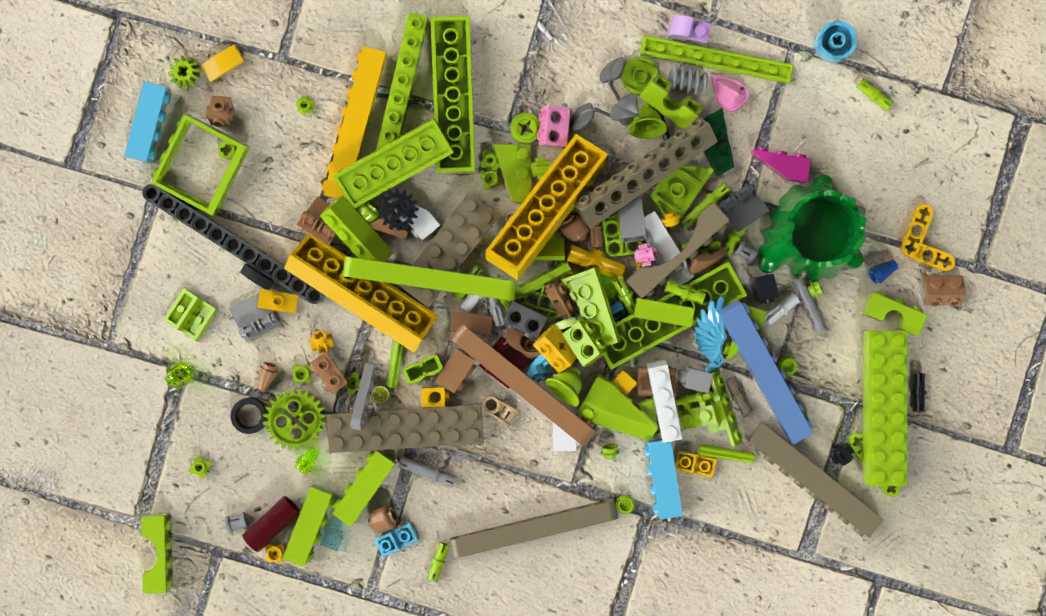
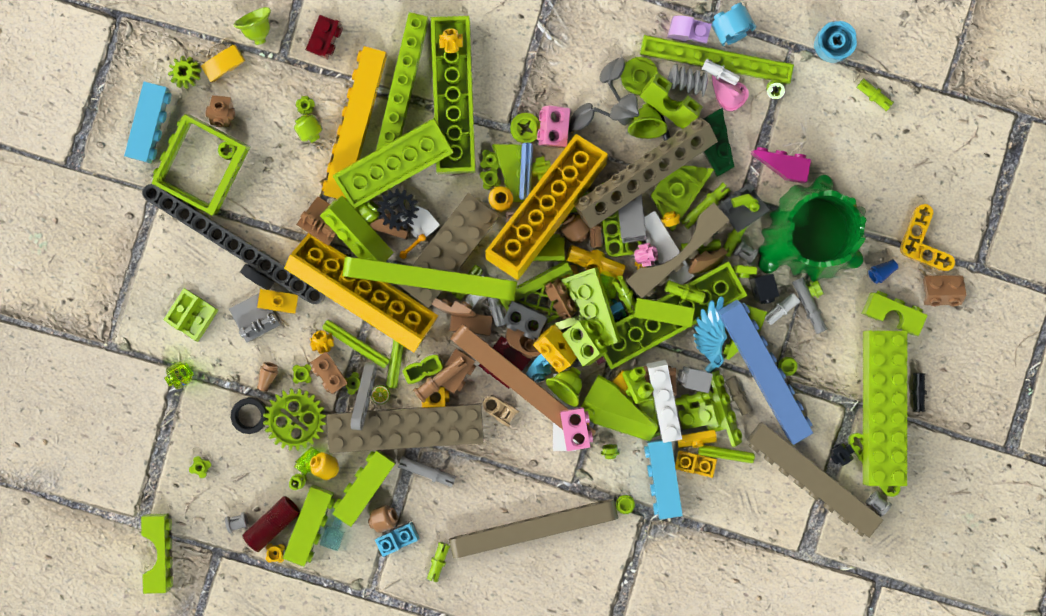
none -> lime hat [234,7,271,45]
none -> lime pin [289,473,307,490]
none -> lime head [294,113,323,143]
none -> dark red bracket [305,15,343,60]
none -> yellow head [310,452,339,480]
none -> lime axle [322,320,390,368]
none -> light orange hinge [399,234,426,259]
none -> medium nougat pin [413,355,468,403]
none -> medium nougat slope [432,298,476,317]
none -> yellow gear [439,29,463,53]
none -> yellow head [488,186,513,212]
none -> medium blue axle [519,143,533,200]
none -> bright pink brick [560,407,593,451]
none -> lime hips [622,367,654,404]
none -> yellow plate [677,430,716,448]
none -> white axle [701,59,740,85]
none -> medium azure brick [711,2,757,46]
none -> lime arm [731,194,760,212]
none -> lime plate [732,265,757,278]
none -> bush [766,80,785,99]
none -> light grey bush [866,491,892,517]

